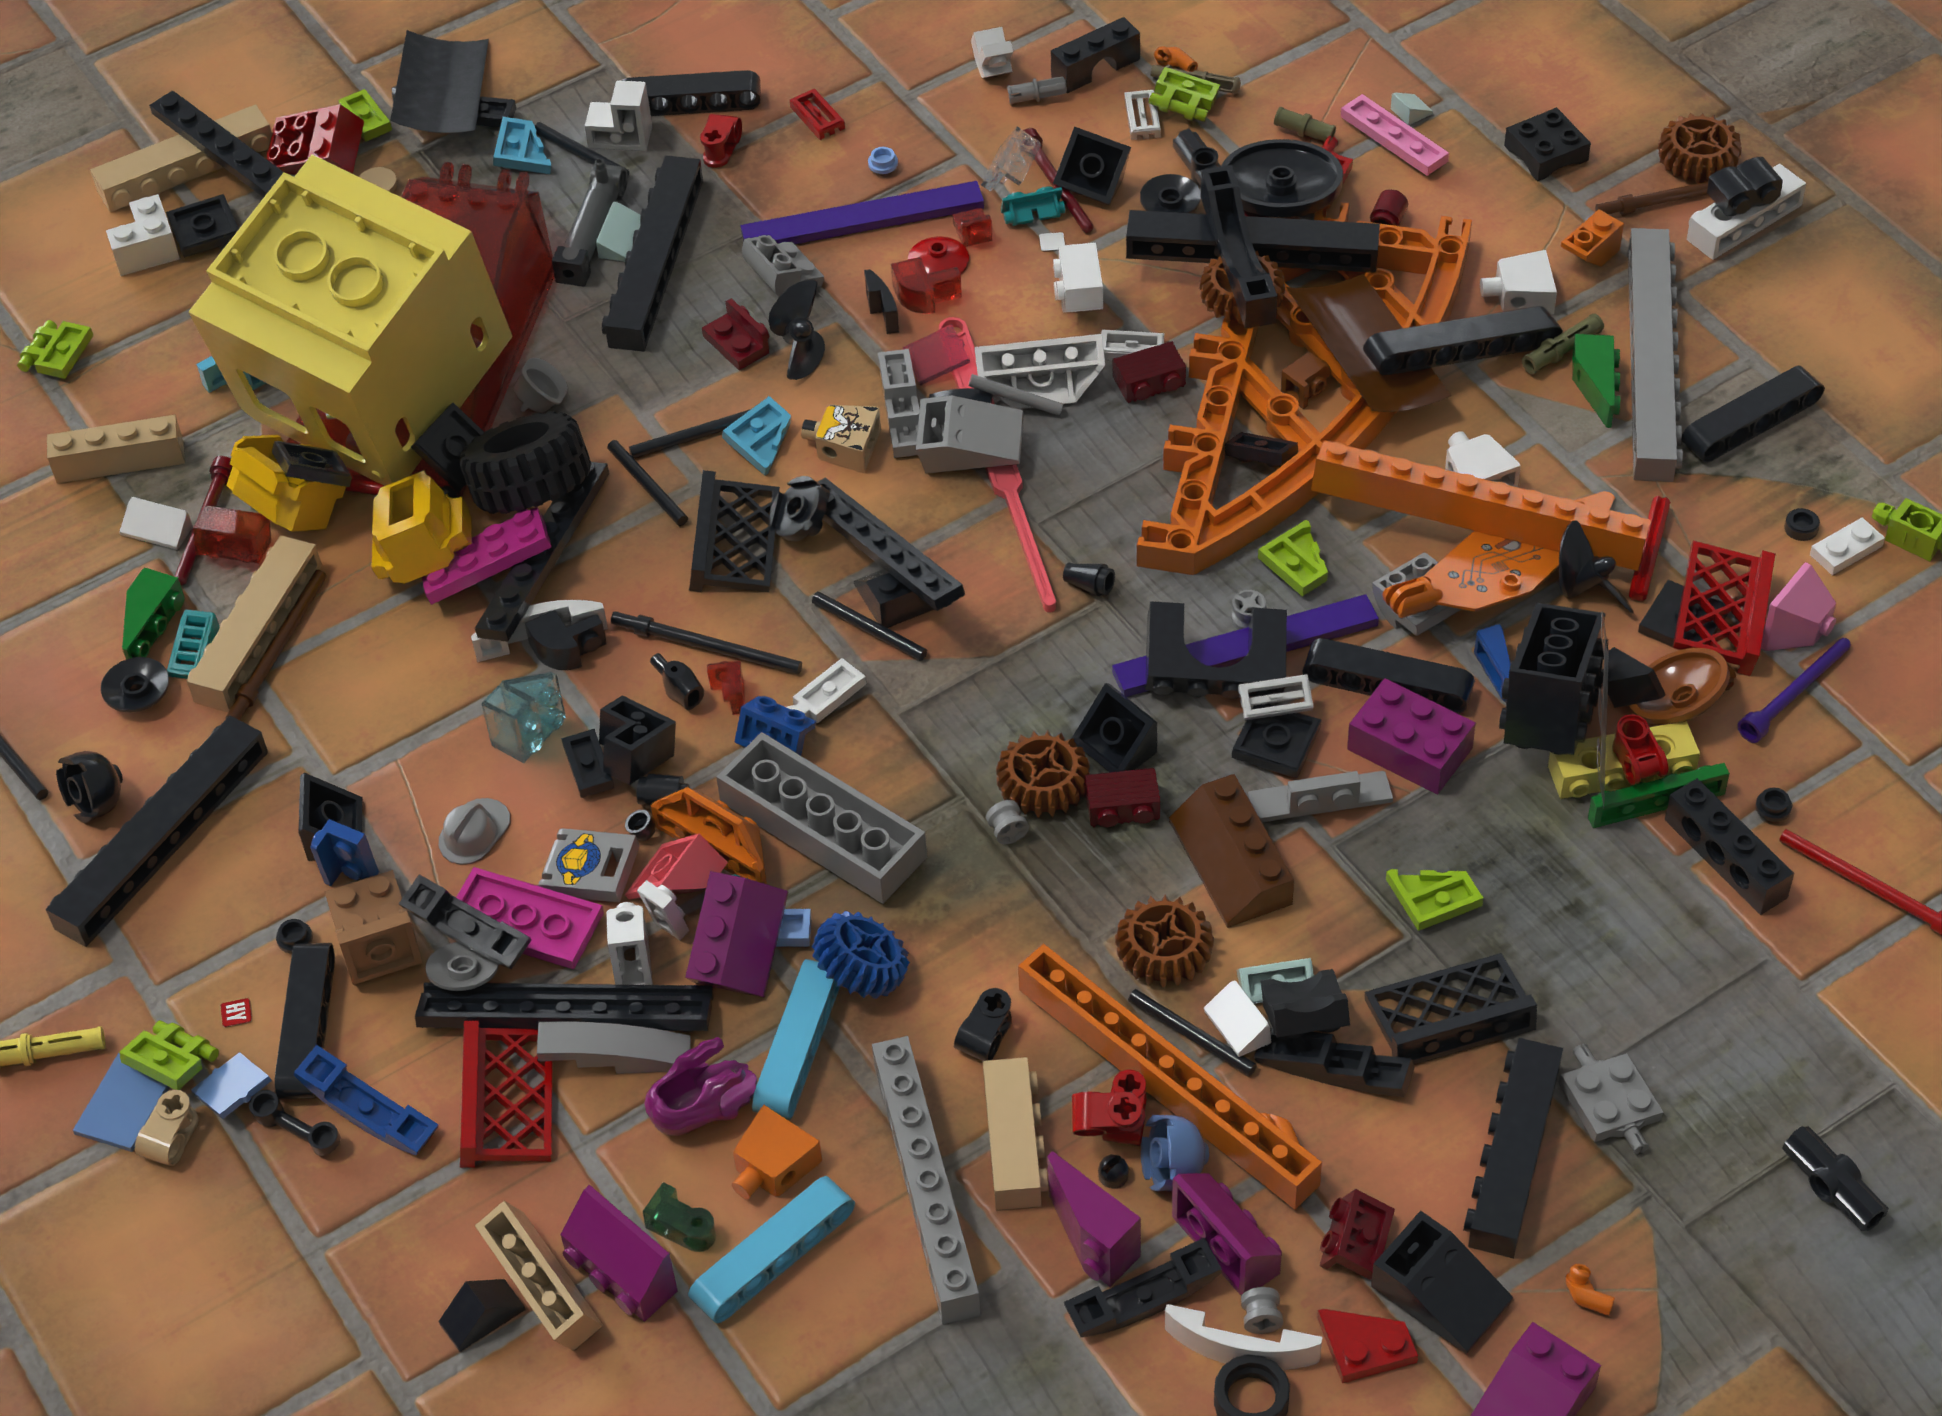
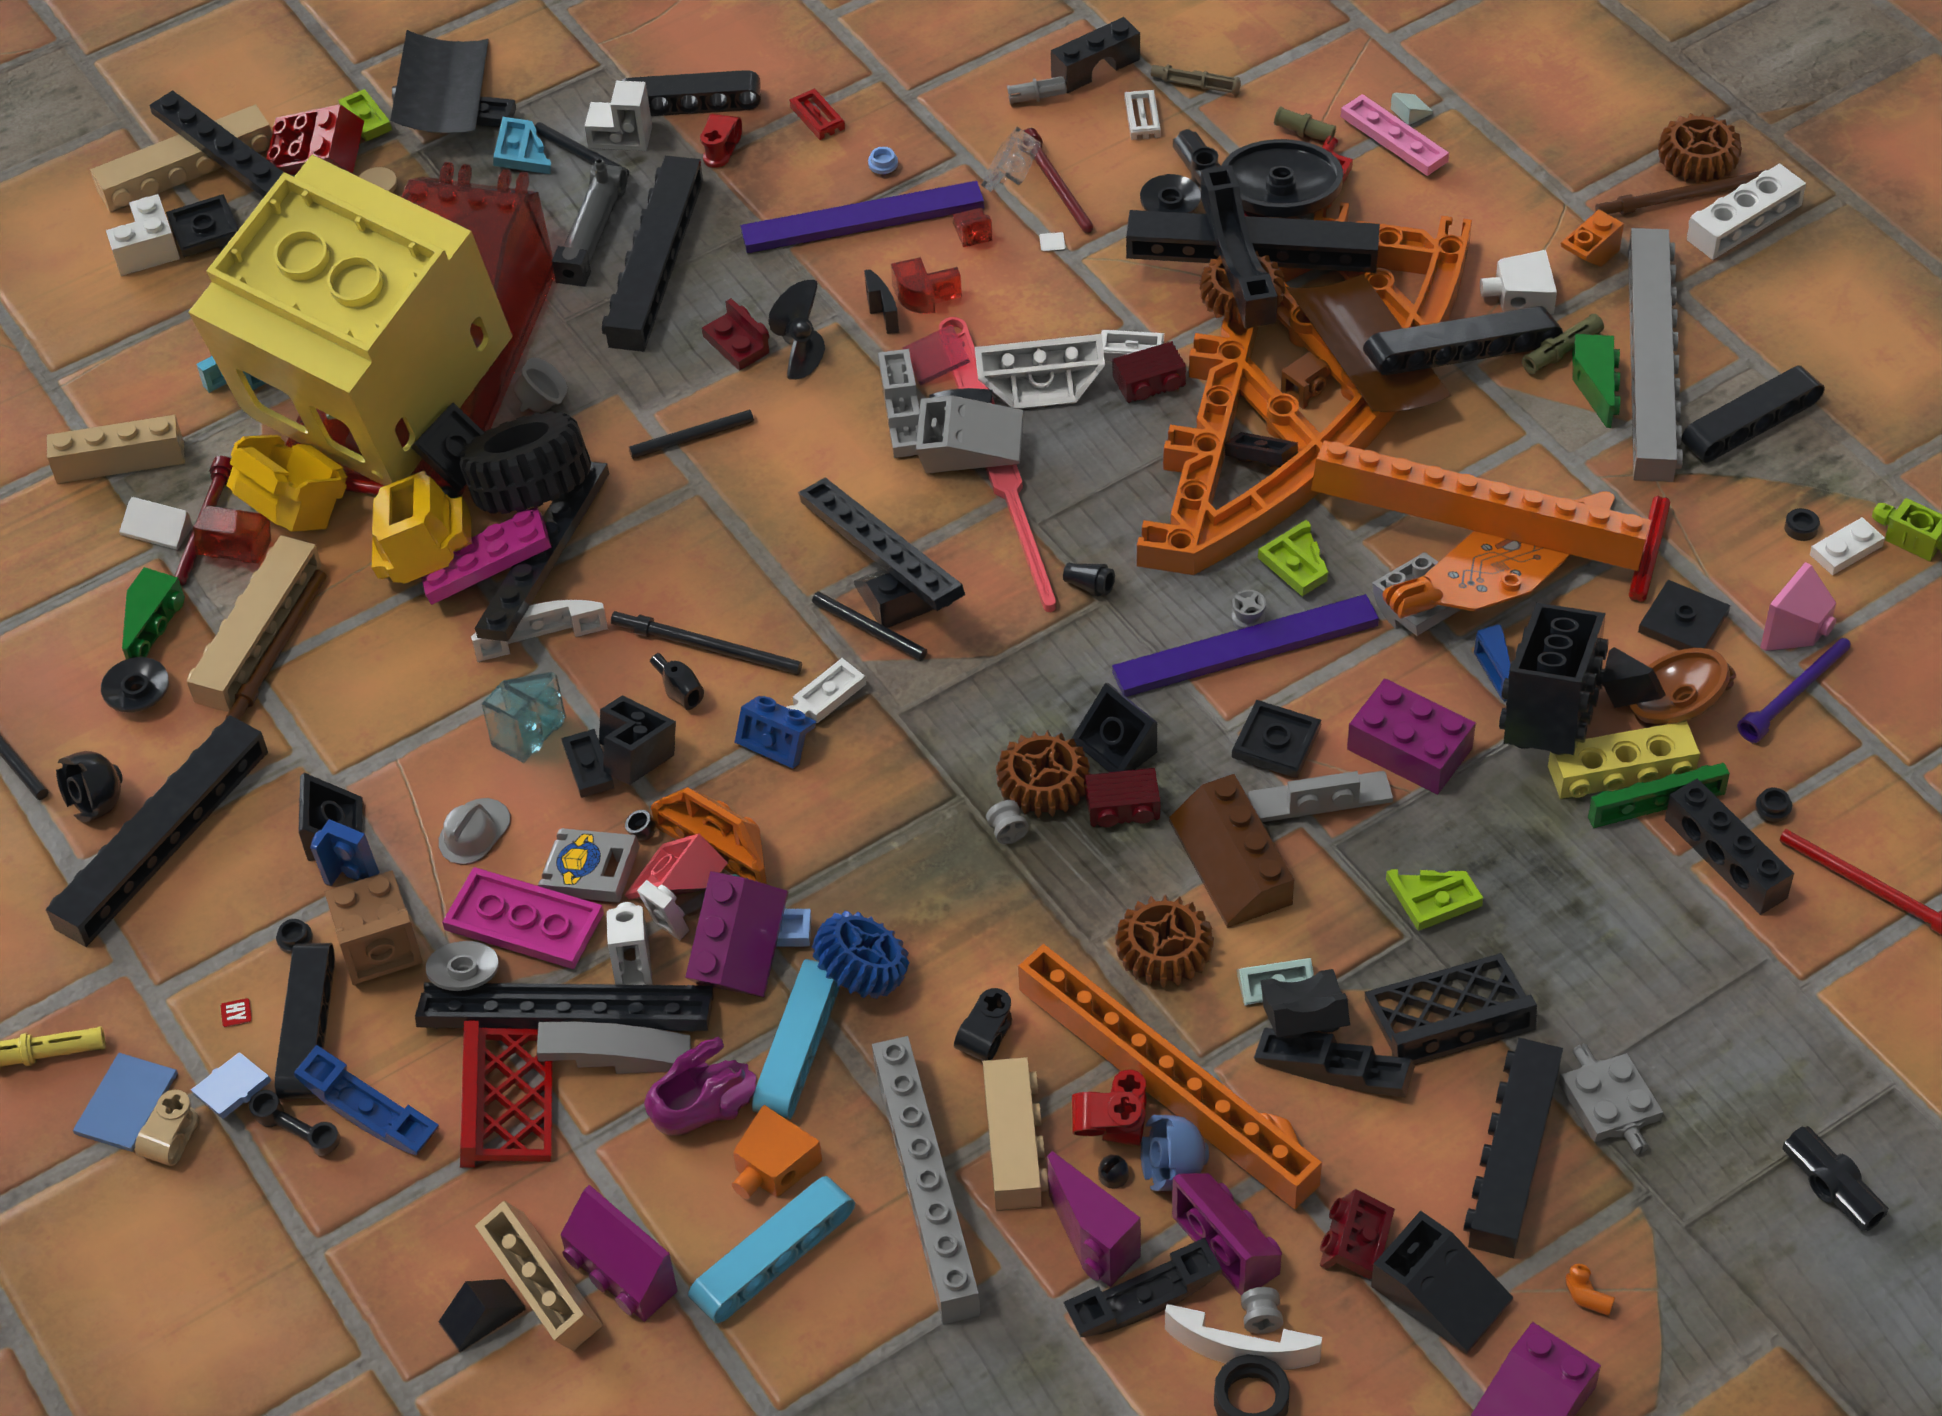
lime plate [17,320,94,379] -> none
lime plate [119,1020,219,1090] -> none
teal slope [167,610,220,679] -> none
black plate [272,441,352,487] -> none
black slope [399,874,532,970] -> none
black brick [525,610,607,670] -> none
light aqua slope [596,201,641,262] -> none
black bar [607,440,688,526] -> none
black brick [637,774,690,809] -> none
clear green leg [643,1182,716,1252] -> none
black fence [689,470,780,592] -> none
clear red bracket [707,661,746,715] -> none
light grey brick [716,732,927,904] -> none
medium azure wing [722,396,791,476] -> none
light grey brick [742,235,824,297] -> none
black plate [770,476,830,541] -> none
tan torso [801,405,881,473] -> none
red dish [908,236,969,282] -> none
light grey bar [968,374,1063,416] -> none
white brick [971,27,1013,78] -> none
teal hinge [1001,186,1066,226] -> none
black slope [1053,126,1131,205] -> none
white brick [1053,243,1103,313] -> none
black bar [1128,989,1257,1076] -> none
black arch [1145,601,1287,699] -> none
lime plate [1148,67,1220,122] -> none
orange arm [1154,46,1198,72] -> none
white slope [1204,980,1271,1057] -> none
white tile [1238,674,1314,721] -> none
black beam [1302,638,1475,714] -> none
red wing [1317,1309,1418,1383] -> none
dark red brick [1370,189,1408,226] -> none
white torso [1445,431,1521,487] -> none
black brick [1504,107,1591,182] -> none
black piece [1558,520,1634,614] -> none
light grey piece [1597,611,1609,807] -> none
red piece [1612,714,1669,785] -> none
red fence [1673,540,1776,676] -> none
black brick [1707,157,1783,216] -> none

